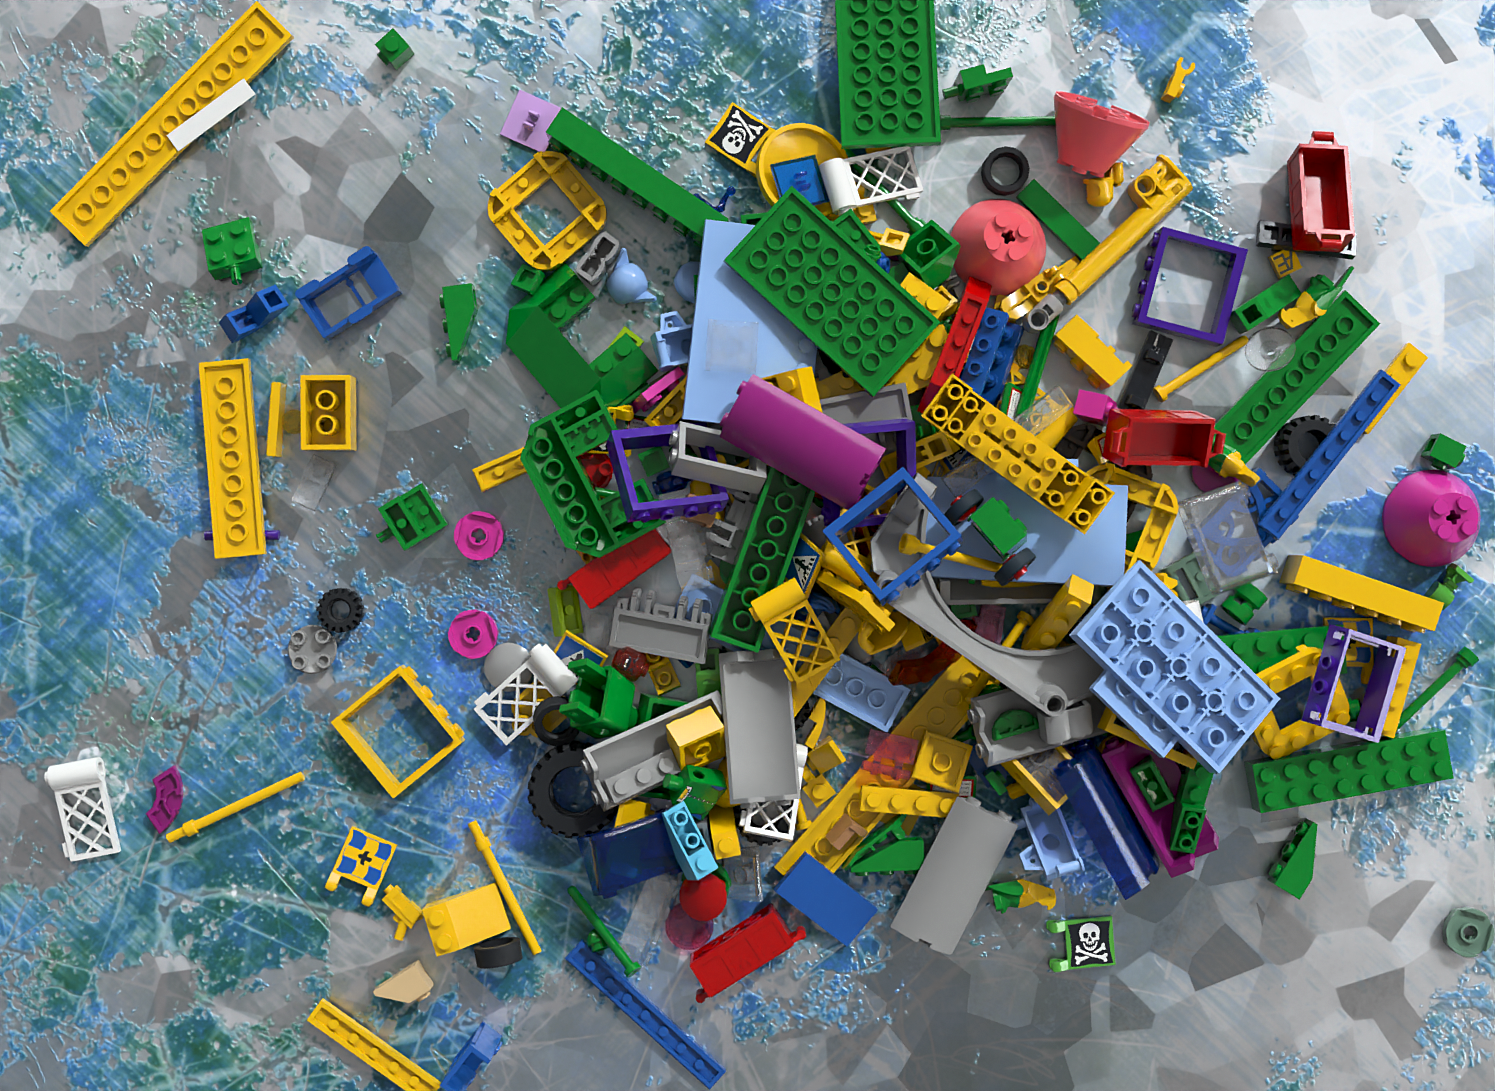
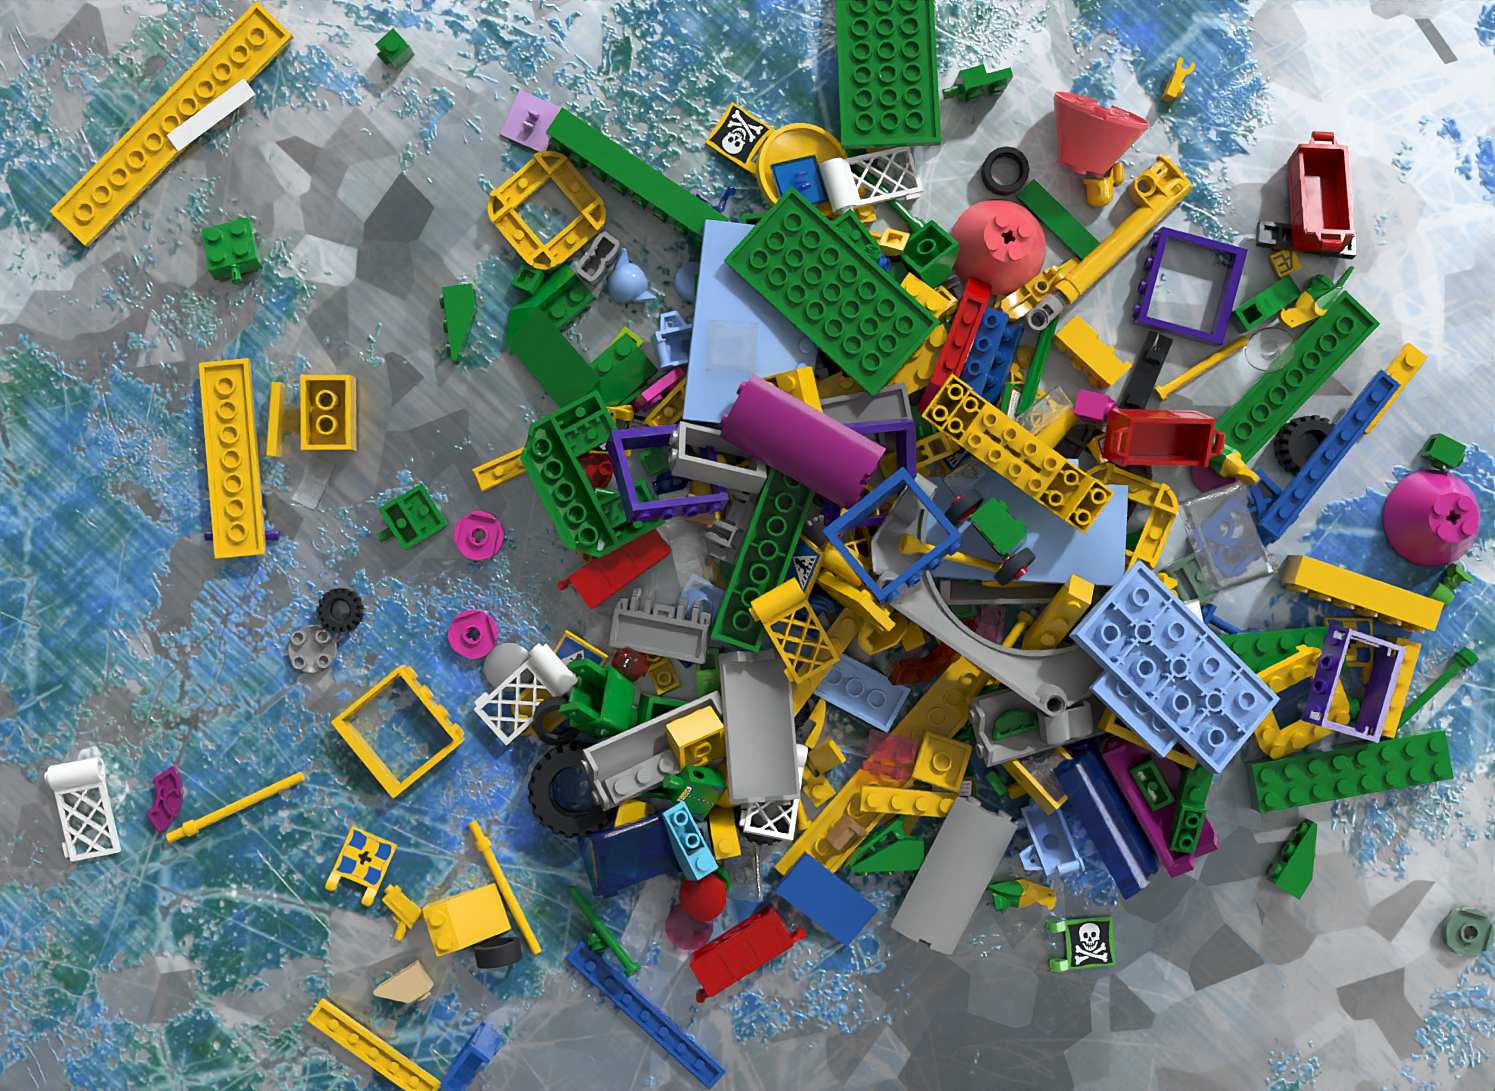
blue brick [219,285,289,343] -> none
blue piece [295,246,403,341] -> none
lime slope [547,585,584,637] -> none
green bar [940,115,1056,130] -> none
green wheel [1220,579,1268,626] -> none

